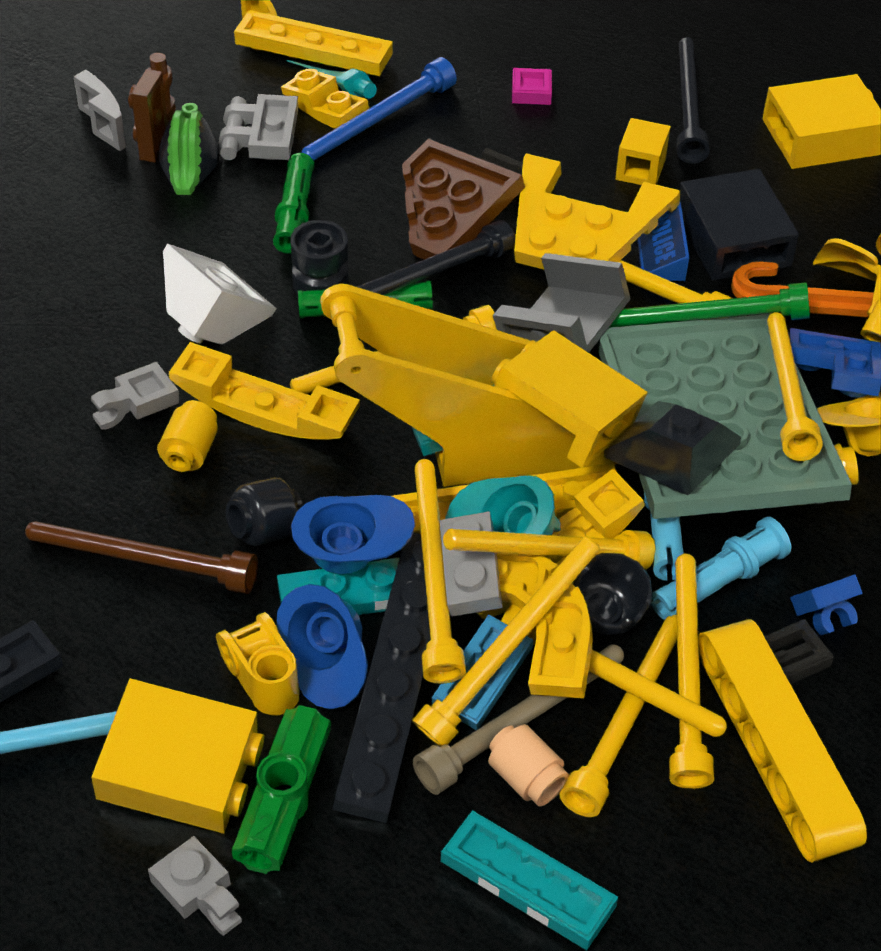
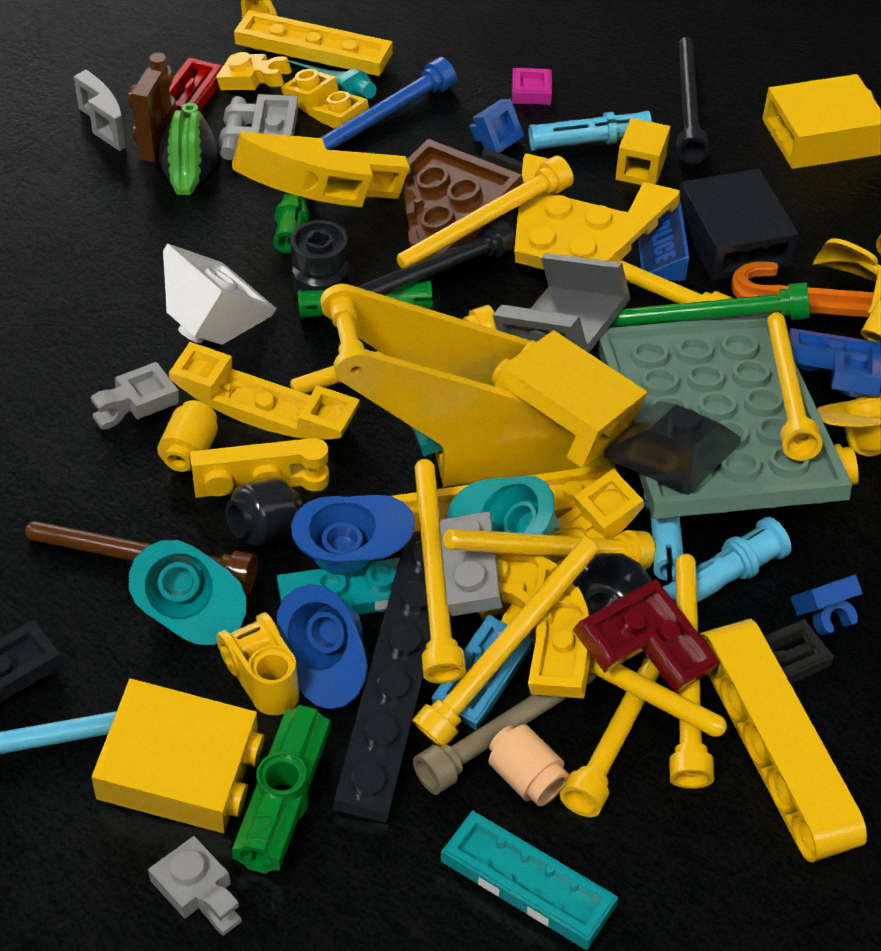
none -> teal piece [129,540,246,645]
none -> red tile [169,58,223,112]
none -> yellow plate [190,438,329,498]
none -> yellow plate [216,52,292,90]
none -> yellow slope [232,131,409,207]
none -> yellow piece [397,156,574,268]
none -> blue tile [469,99,524,154]
none -> medium azure pin [528,110,652,151]
none -> dark red tile [573,579,721,693]

